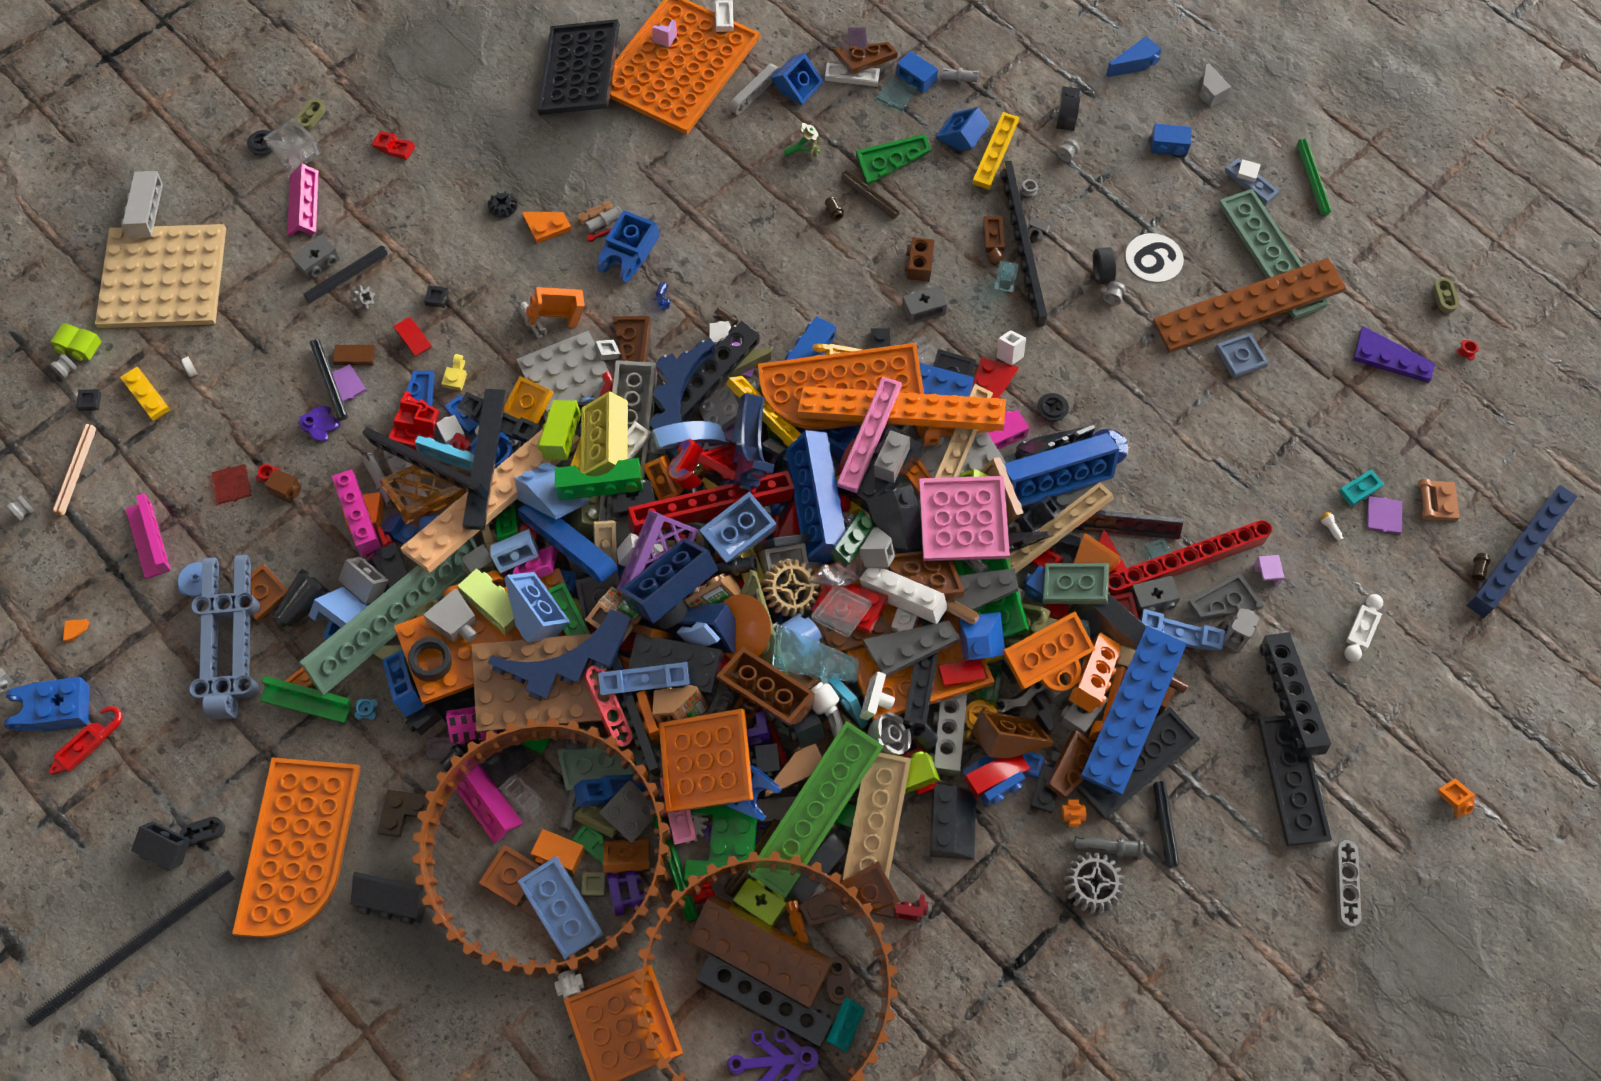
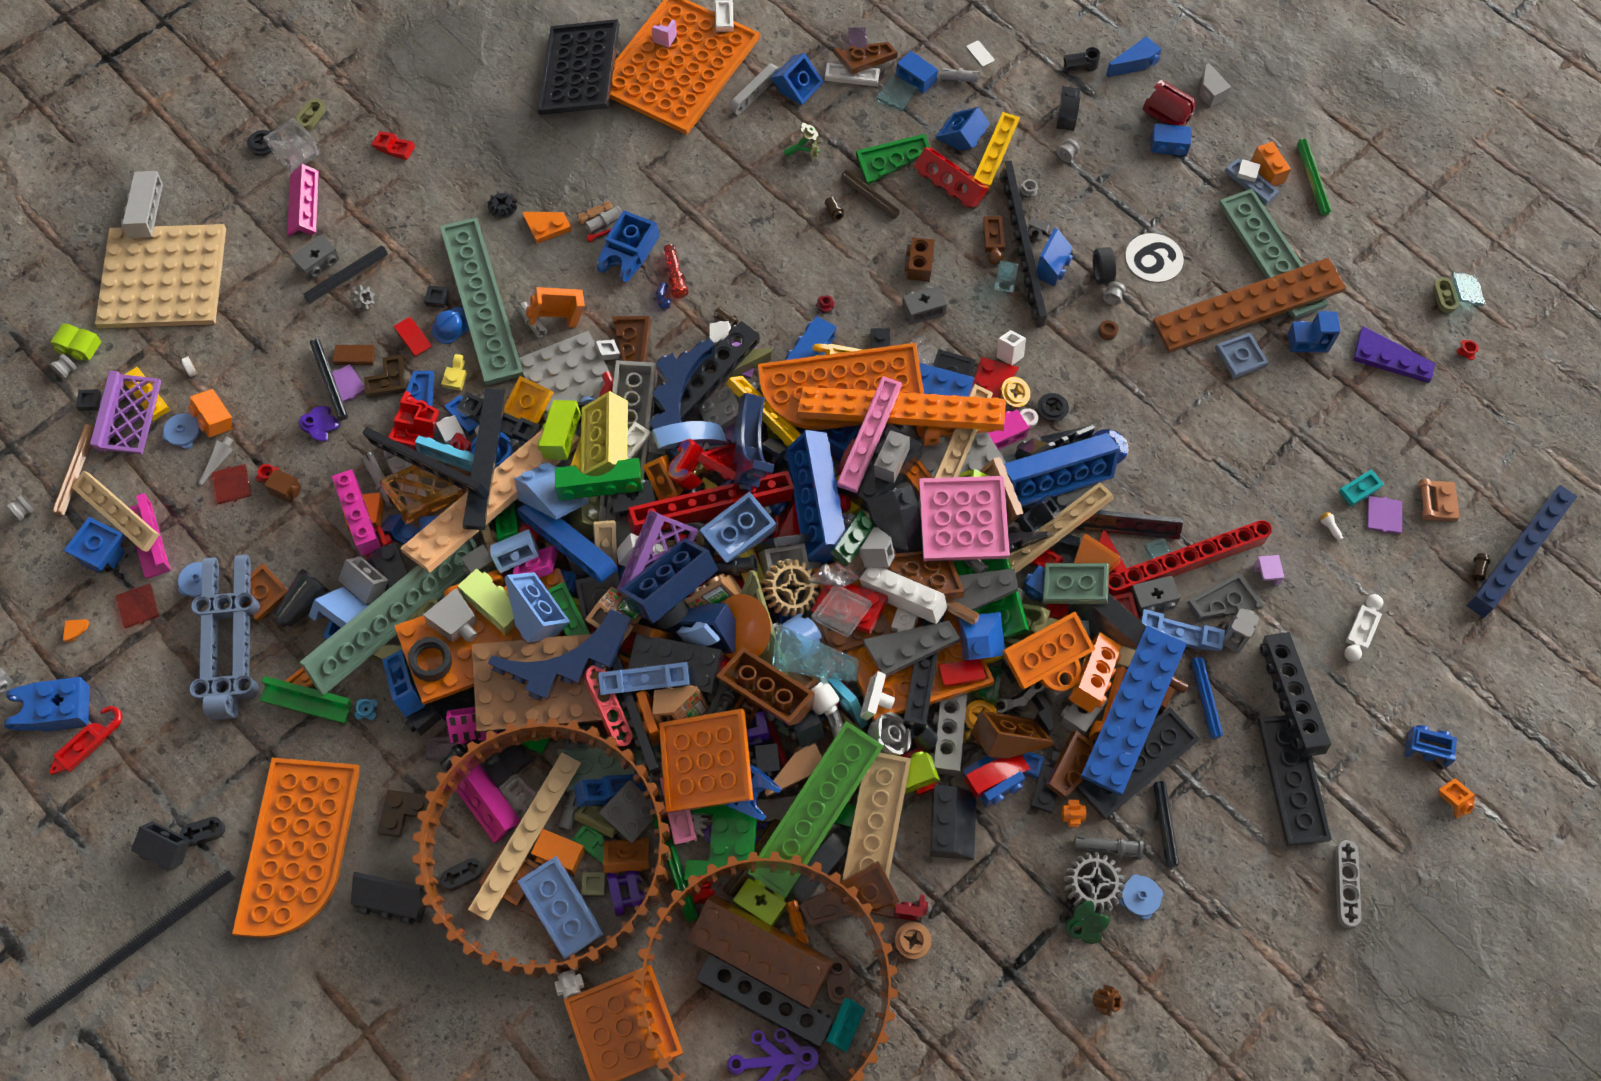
none -> blue panel [64,517,126,573]
none -> tan plate [72,471,159,552]
none -> medium lavender fence [90,370,161,455]
none -> clear red piece [115,583,160,628]
none -> medium blue piece [162,414,202,450]
none -> orange brick [188,389,232,437]
none -> light grey piece [198,436,233,486]
none -> dark brown plate [364,355,406,398]
none -> blue piece [431,307,469,344]
none -> sand green plate [440,217,524,385]
none -> black beam [440,858,483,891]
none -> tan plate [468,752,581,922]
none -> clear red pin [663,244,689,298]
none -> dark red plate [816,295,835,313]
none -> medium nougat gear [895,922,932,960]
none -> red brick [914,147,989,208]
none -> white sticker [966,41,995,66]
none -> yellow gear [1000,377,1030,408]
none -> white tile [1020,409,1038,429]
none -> blue slope [1037,228,1073,286]
none -> black piece [1063,47,1100,71]
none -> dark green plate [1065,900,1110,944]
none -> reddish brown gear [1093,985,1122,1016]
none -> reddish brown tile [1098,320,1118,340]
none -> medium blue piece [1118,874,1163,920]
none -> dark red cylinder [1142,80,1196,126]
none -> blue axle [1191,657,1223,739]
none -> orange brick [1251,142,1291,186]
none -> blue brick [1288,311,1341,352]
none -> blue window [1405,725,1457,767]
none -> clear light blue piece [1451,272,1486,306]

